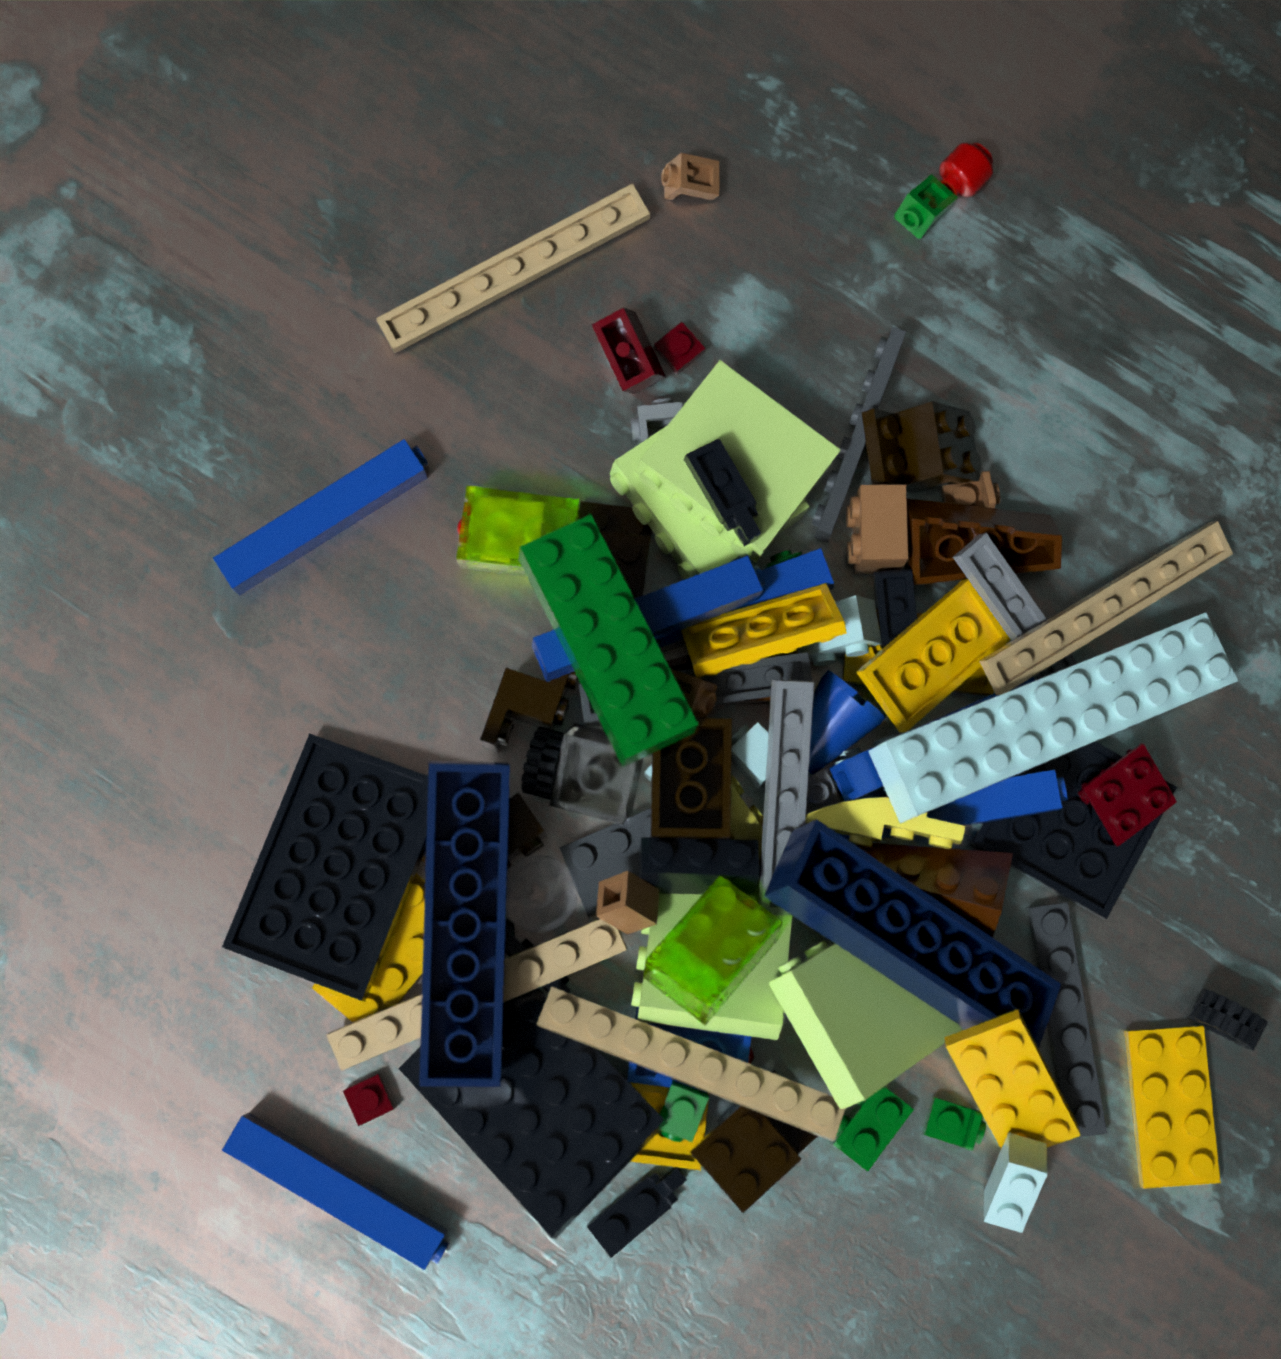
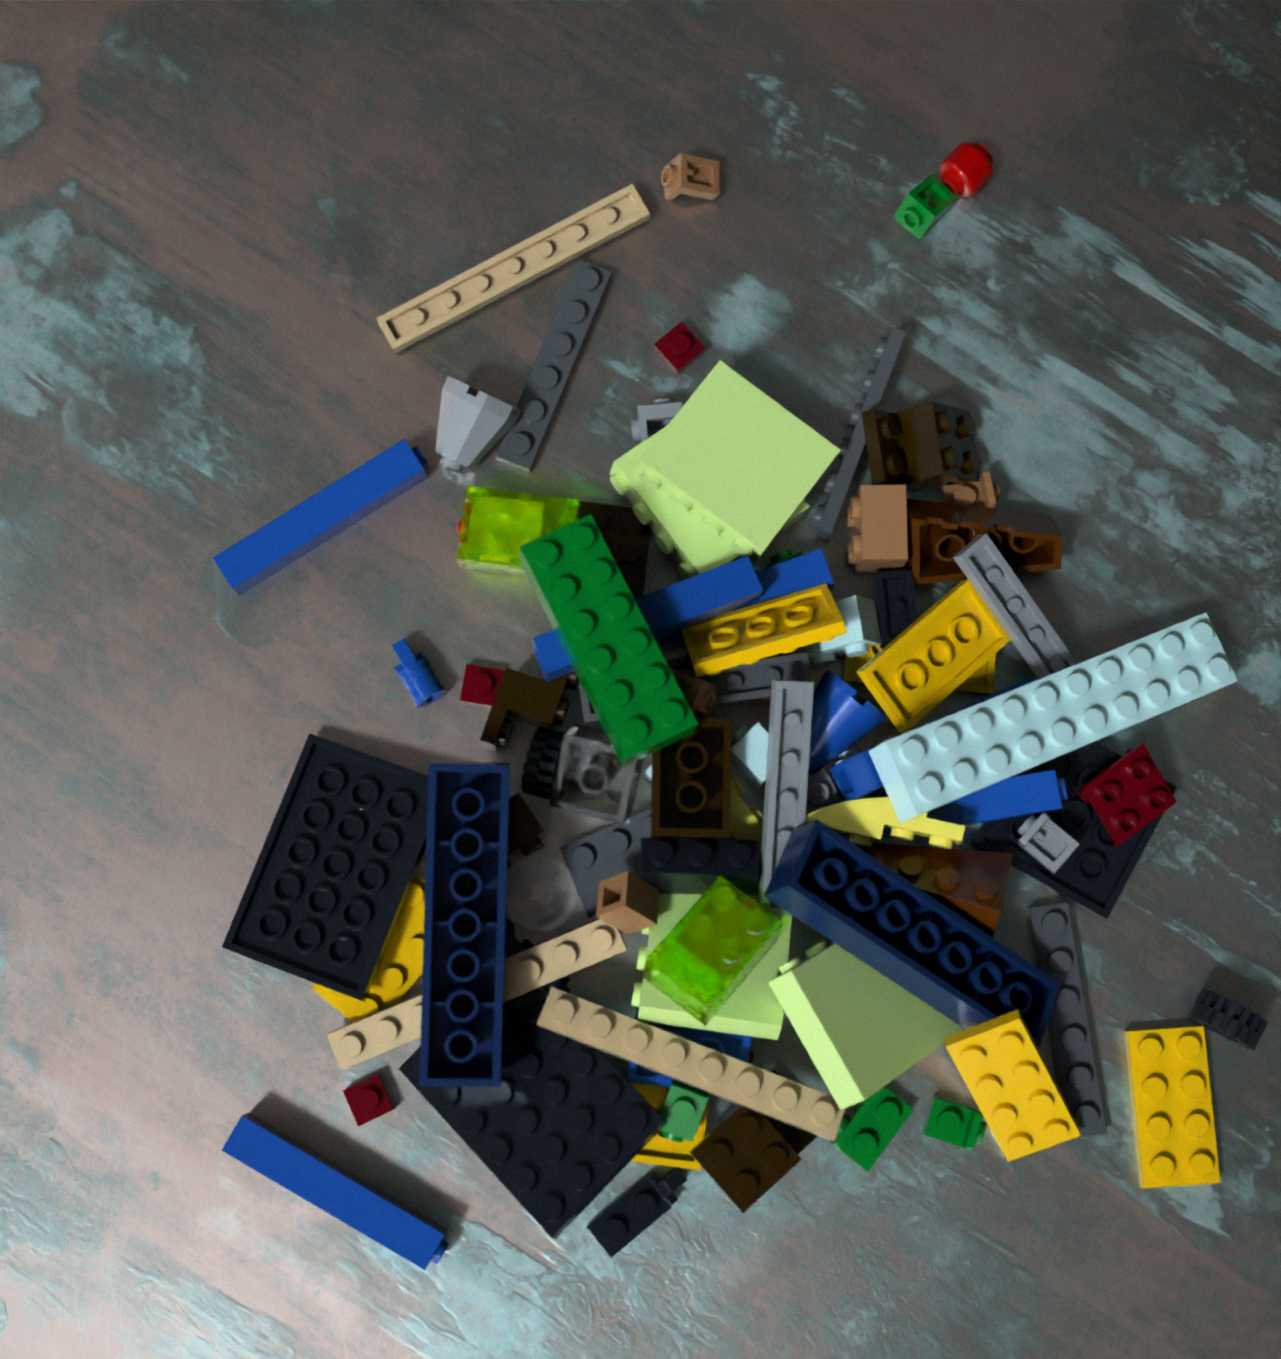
dark red brick [592,307,666,394] -> none
black hinge [684,439,761,547] -> none
tan plate [979,521,1233,695] -> none
light aqua piece [984,1132,1048,1233] -> none
none -> blue hinge [392,638,446,708]
none -> light grey cone [435,375,521,472]
none -> dark red plate [460,664,504,707]
none -> dark grey plate [496,259,612,473]
none -> light grey bracket [1018,812,1080,874]

